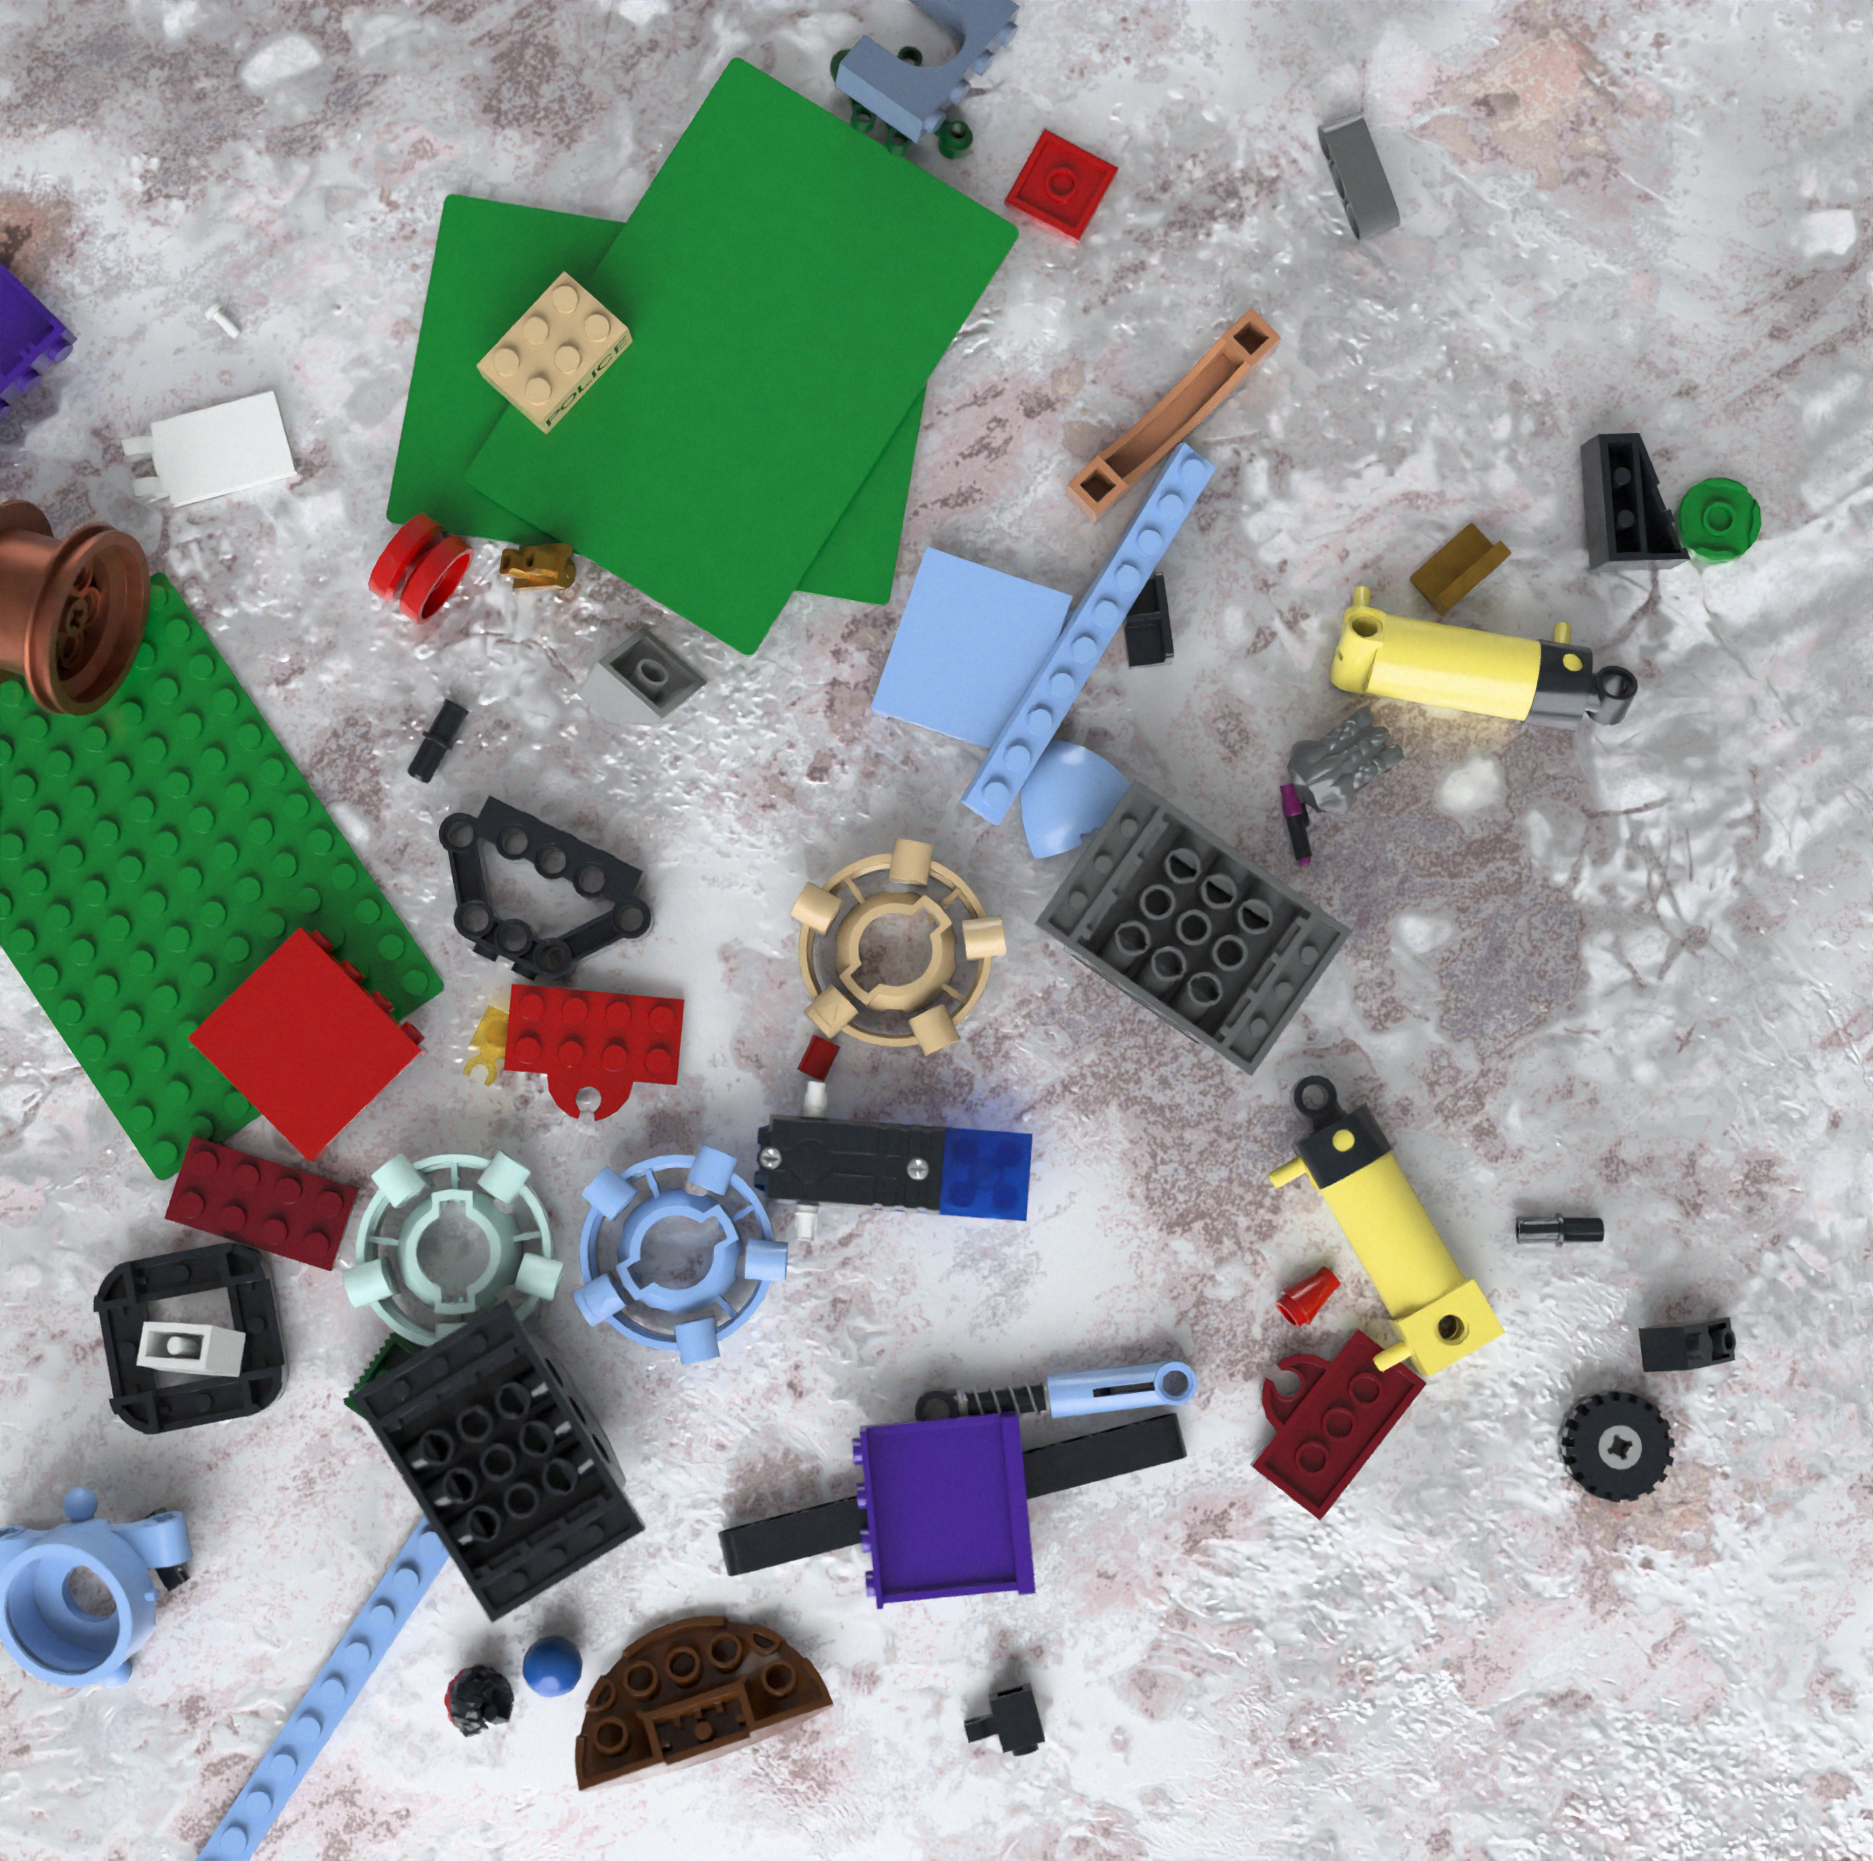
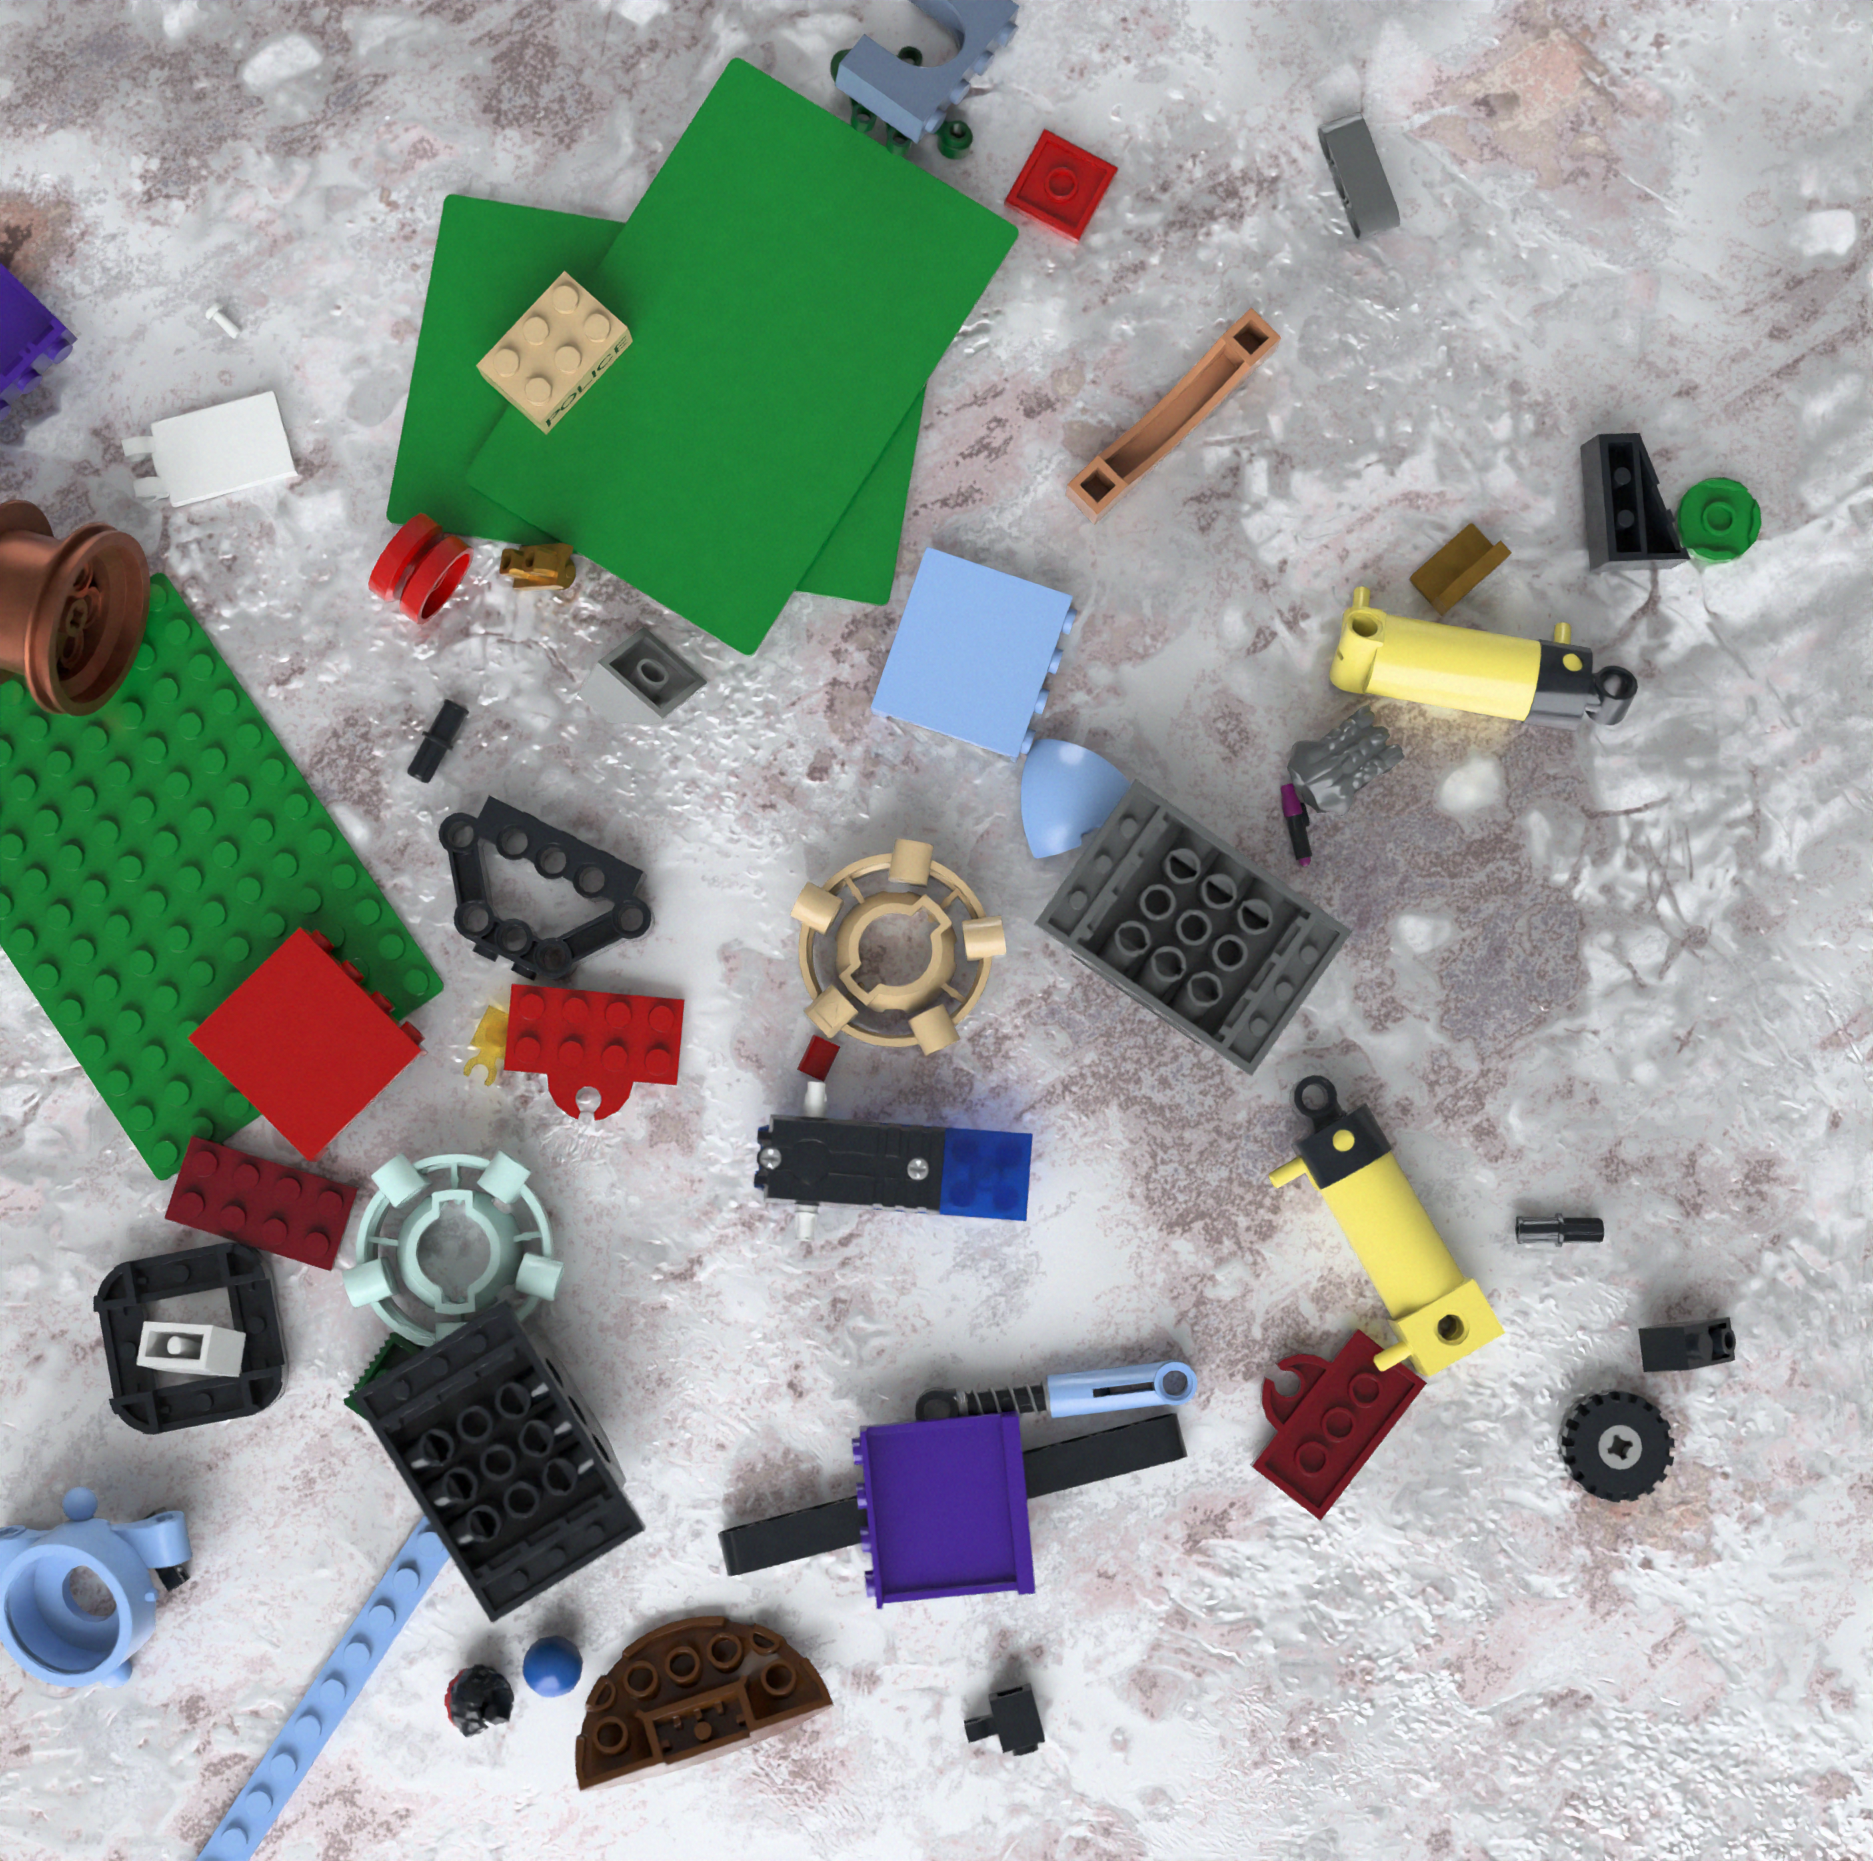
light blue piece [572,1144,788,1365] -> none
light blue plate [959,443,1217,825] -> none
black panel [1122,572,1174,670] -> none
red cone [1275,1266,1340,1328] -> none

